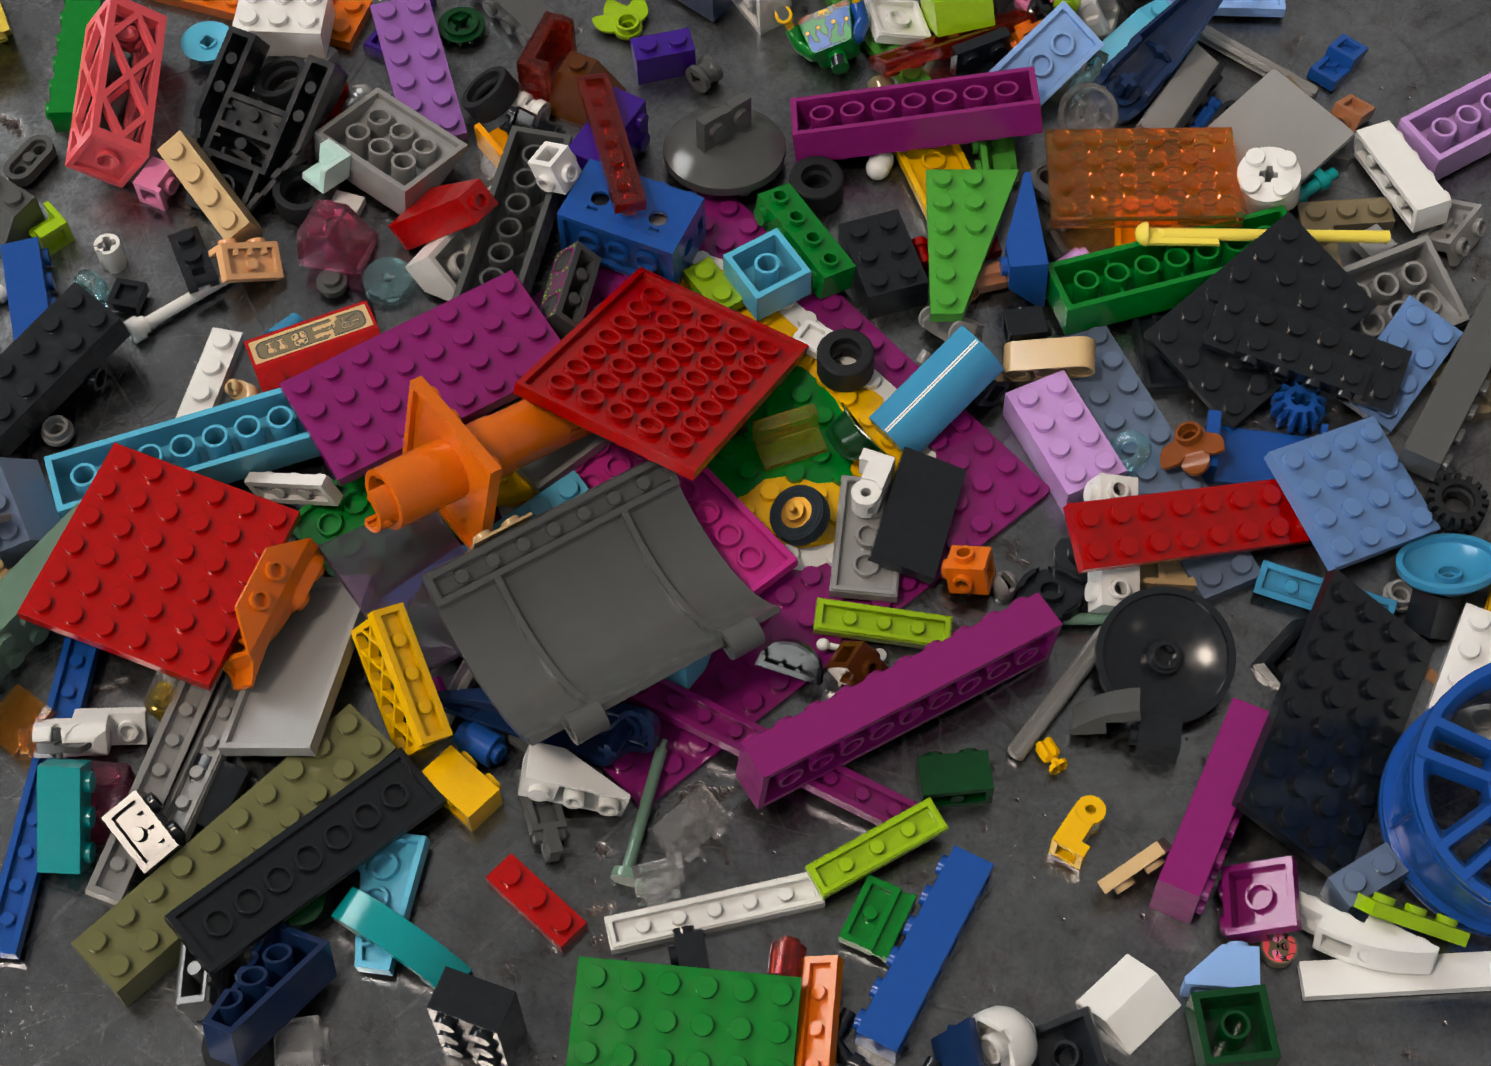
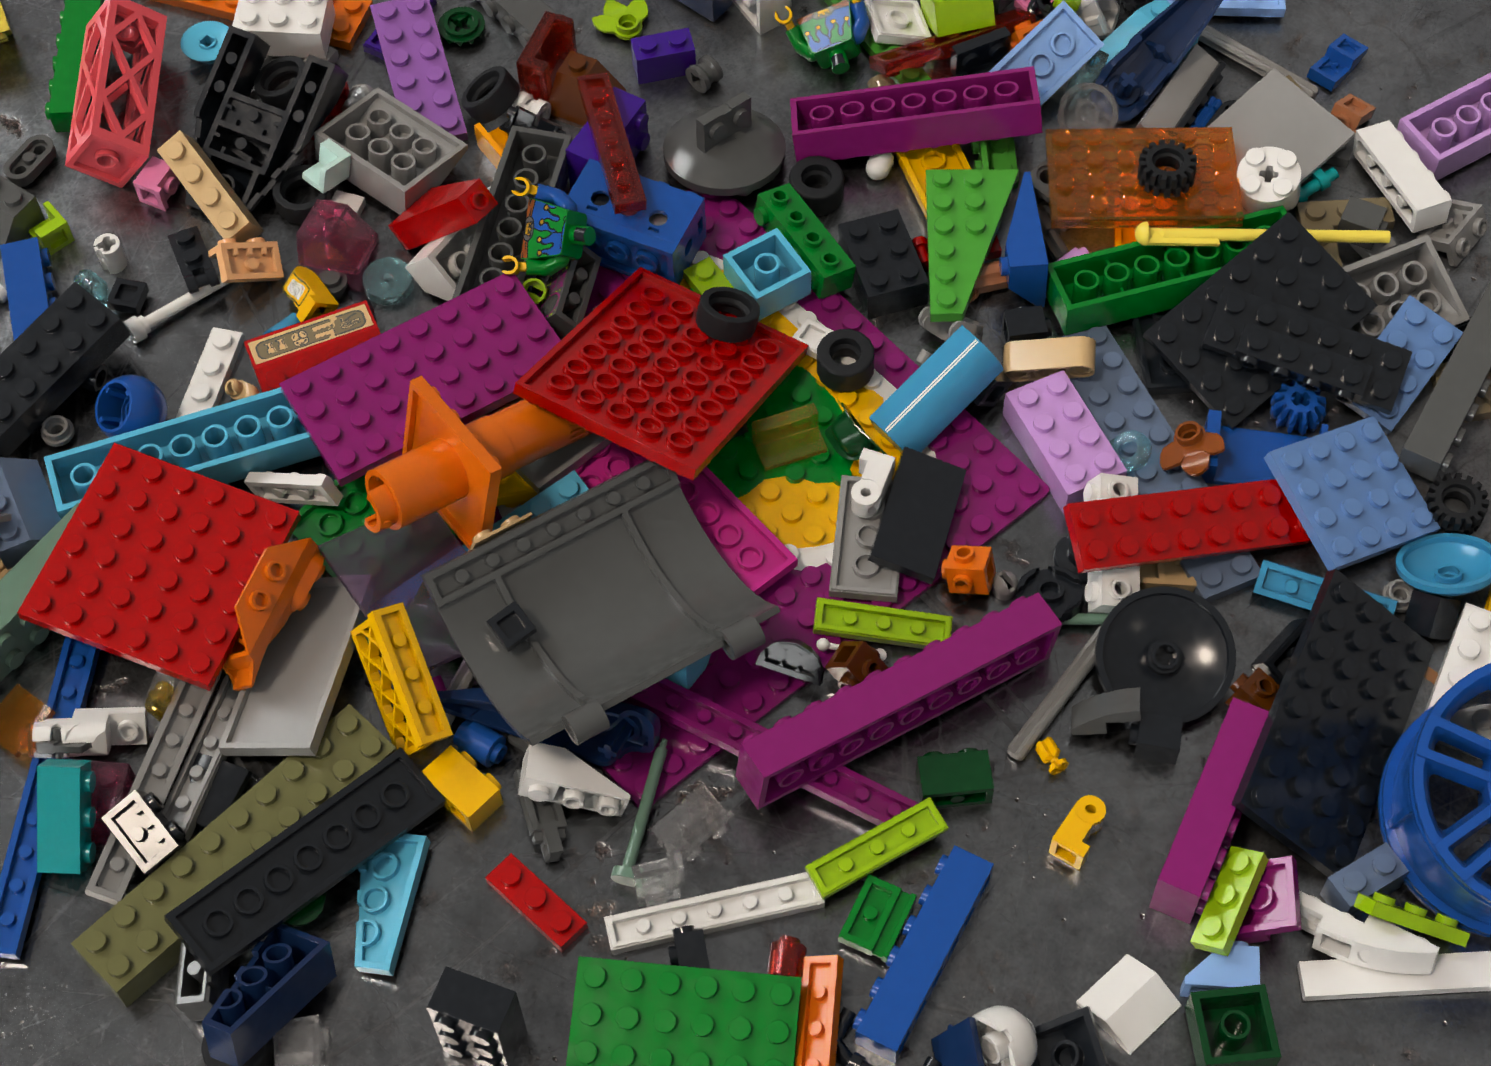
teal slope [331,887,472,990] -> none
white brick [527,141,582,195] -> none
black wheel [770,485,830,546] -> none
tan wing [1097,837,1171,895] -> none
tile [1259,932,1298,969] -> none
none -> blue wheel [95,374,167,438]
none -> yellow leg [283,266,339,322]
none -> black plate [486,601,537,652]
none -> torso [501,177,596,276]
none -> lime hinge [522,278,548,304]
none -> black tyre [696,287,760,343]
none -> black tyre [1137,139,1197,198]
none -> lime plate [1190,846,1269,956]
none -> reddish brown brick [1225,667,1280,711]
none -> dark grey brick [1337,196,1389,250]

